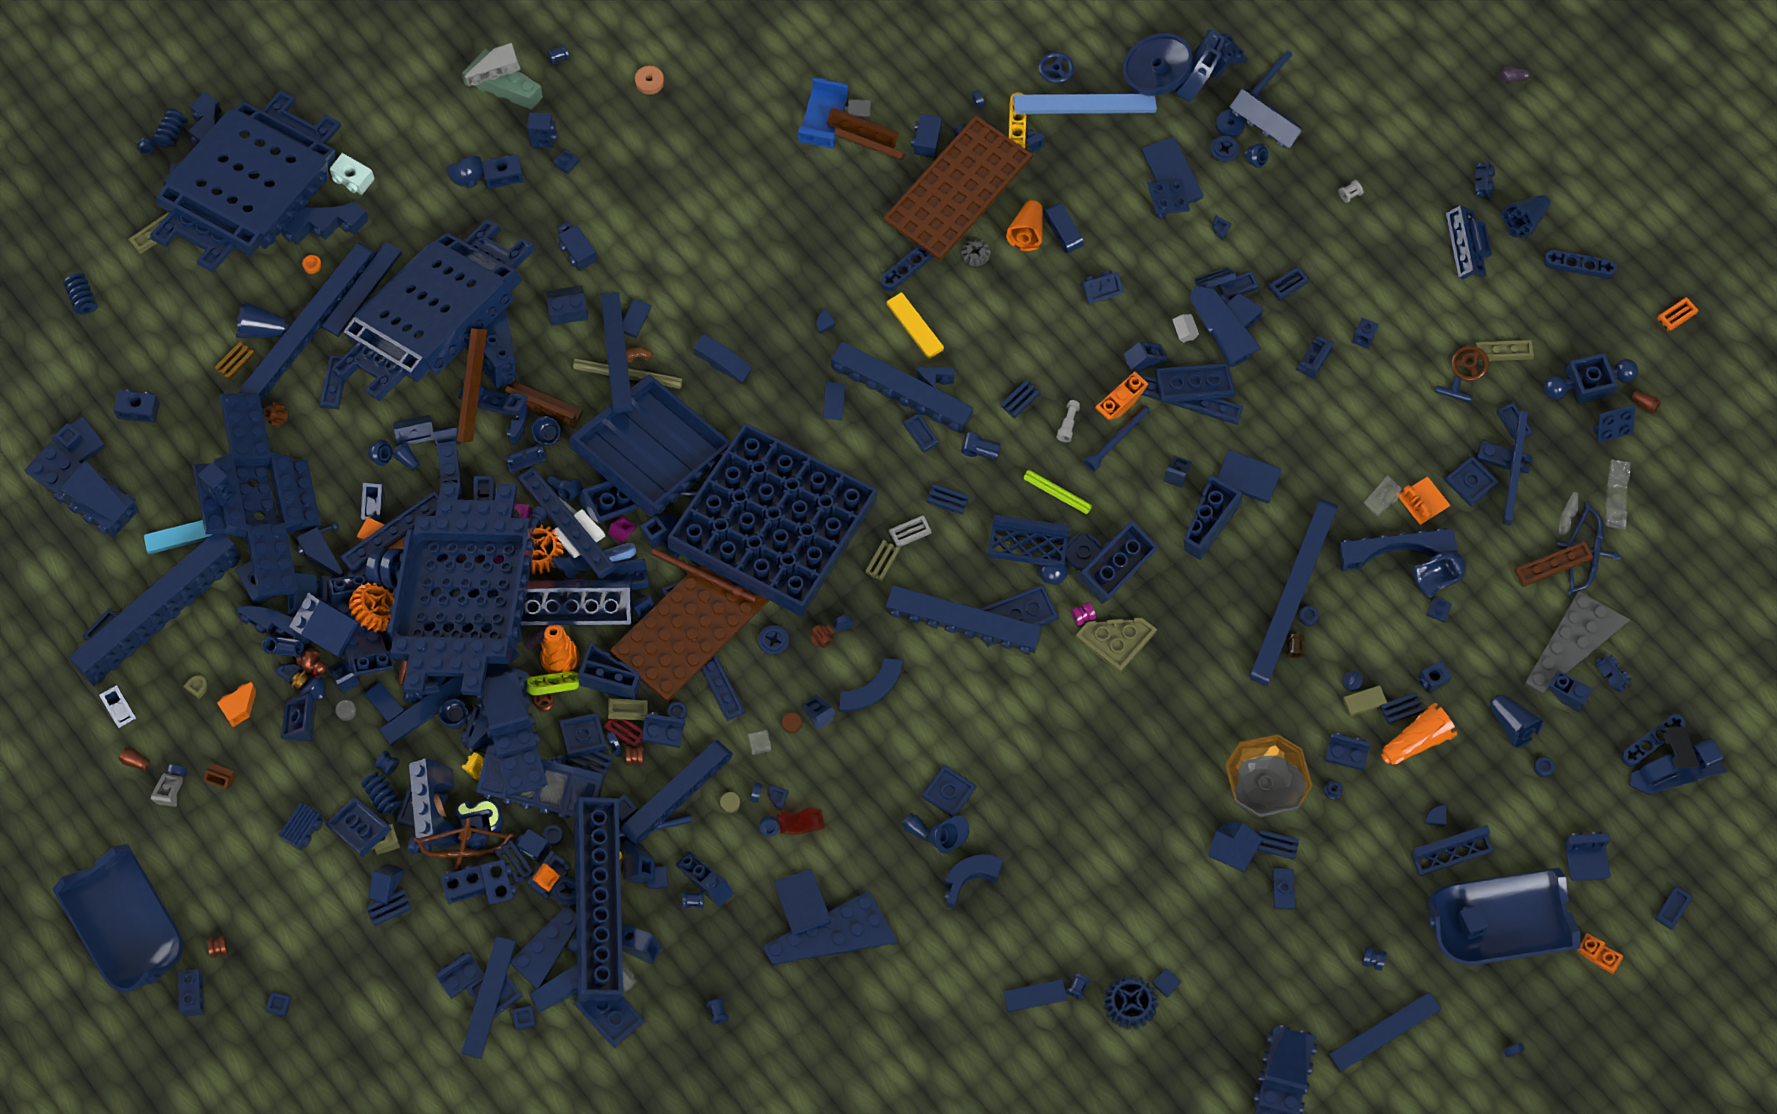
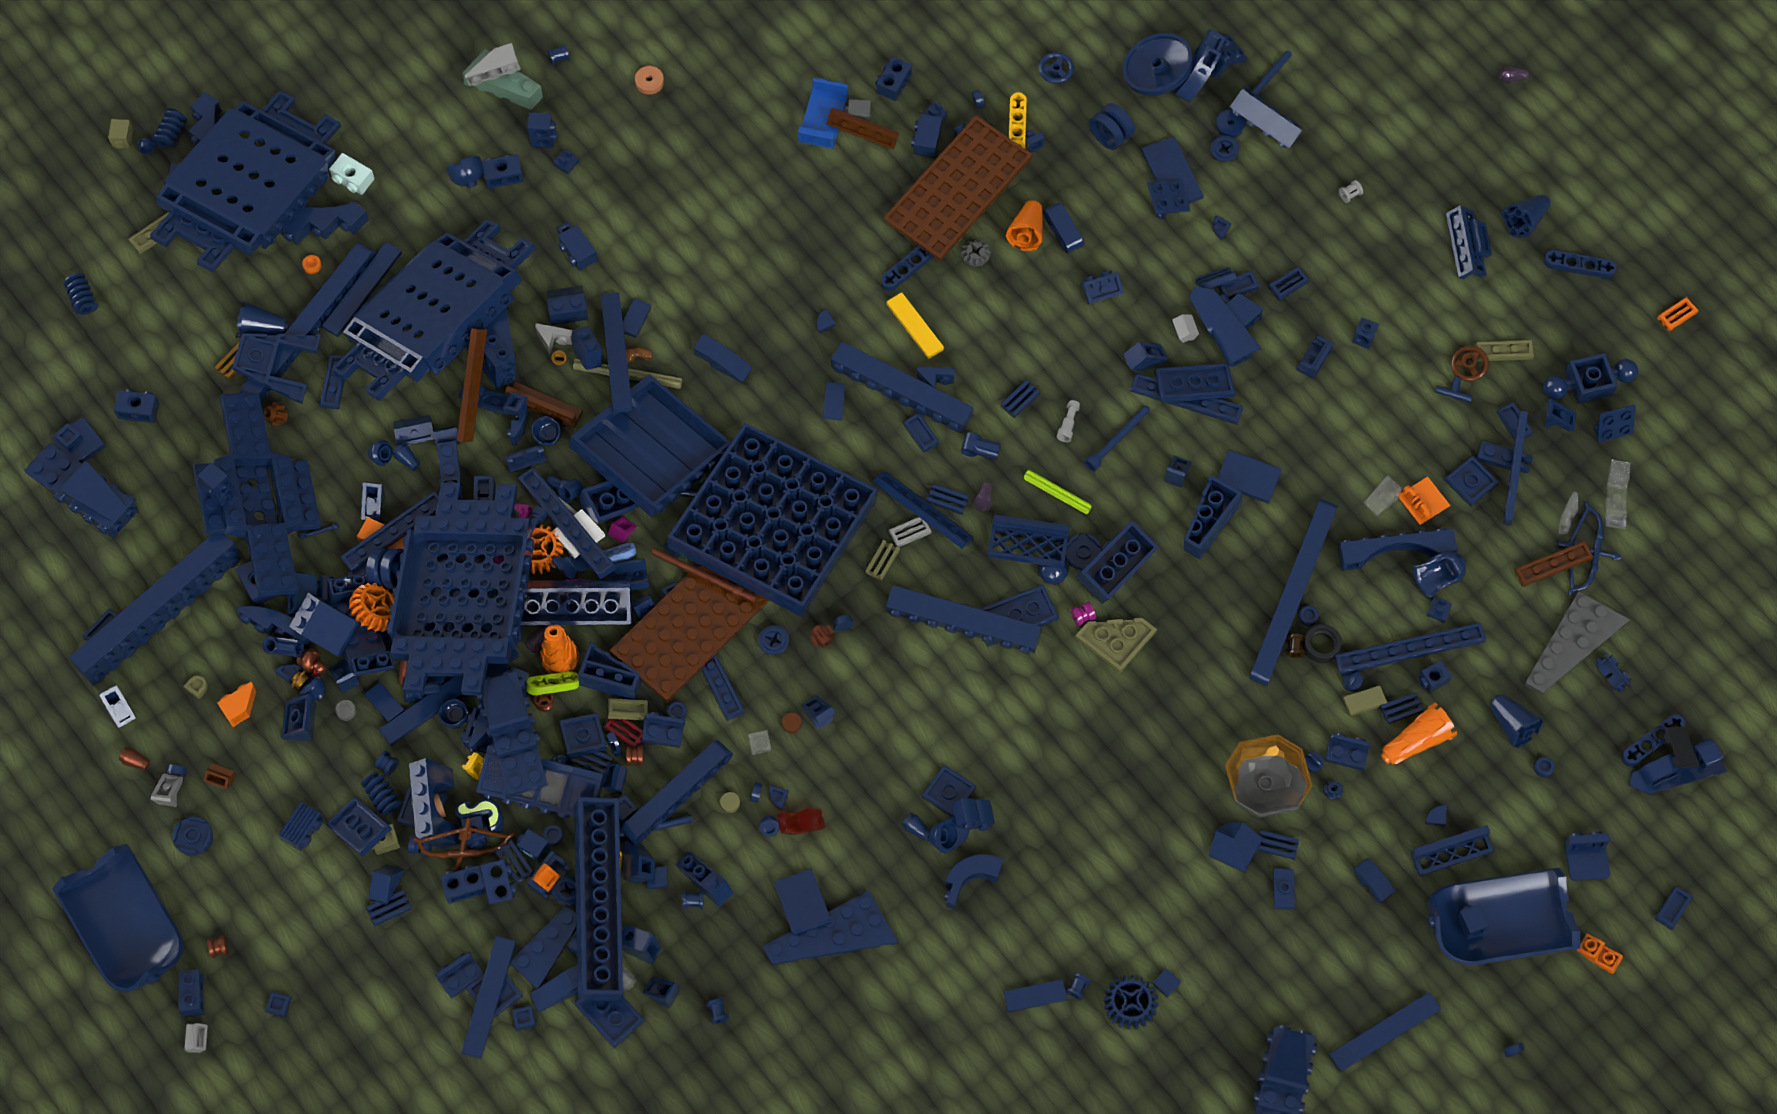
medium azure tile [144,520,212,555] -> none
dark blue slope [296,527,345,578] -> none
dark blue slope [640,513,679,549] -> none
reddish brown tile [834,128,906,161] -> none
dark blue tile [839,658,903,712] -> none
medium blue tile [1013,94,1157,114] -> none
orange slope [1095,372,1148,421] -> none
dark blue cone [1245,143,1268,168] -> none
dark blue wheel [1361,946,1387,971] -> none
dark blue hinge [1475,159,1495,200] -> none
dark blue slope [1549,670,1593,712] -> none
copper cone [1631,390,1661,414] -> none
none -> olive brick [108,119,133,149]
none -> dark blue tile [172,816,213,856]
none -> light grey piece [185,1023,208,1053]
none -> dark blue wing [232,334,321,404]
none -> light grey slope [535,323,573,354]
none -> pearl gold hinge [552,350,567,366]
none -> dark blue brick [572,326,602,370]
none -> dark blue piece [603,764,627,794]
none -> dark blue slope [642,976,680,1009]
none -> dark blue tile [873,471,974,549]
none -> dark blue brick [875,56,912,102]
none -> dark blue tile [922,102,948,121]
none -> dark blue brick [952,799,995,831]
none -> clear purple cone [973,483,993,512]
none -> dark blue wheel [1089,103,1135,150]
none -> black tyre [1304,624,1342,663]
none -> dark blue tile [1305,752,1324,773]
none -> dark blue tile [1334,623,1487,675]
none -> dark blue slope [1353,858,1395,902]
none -> dark blue slope [1545,399,1576,432]

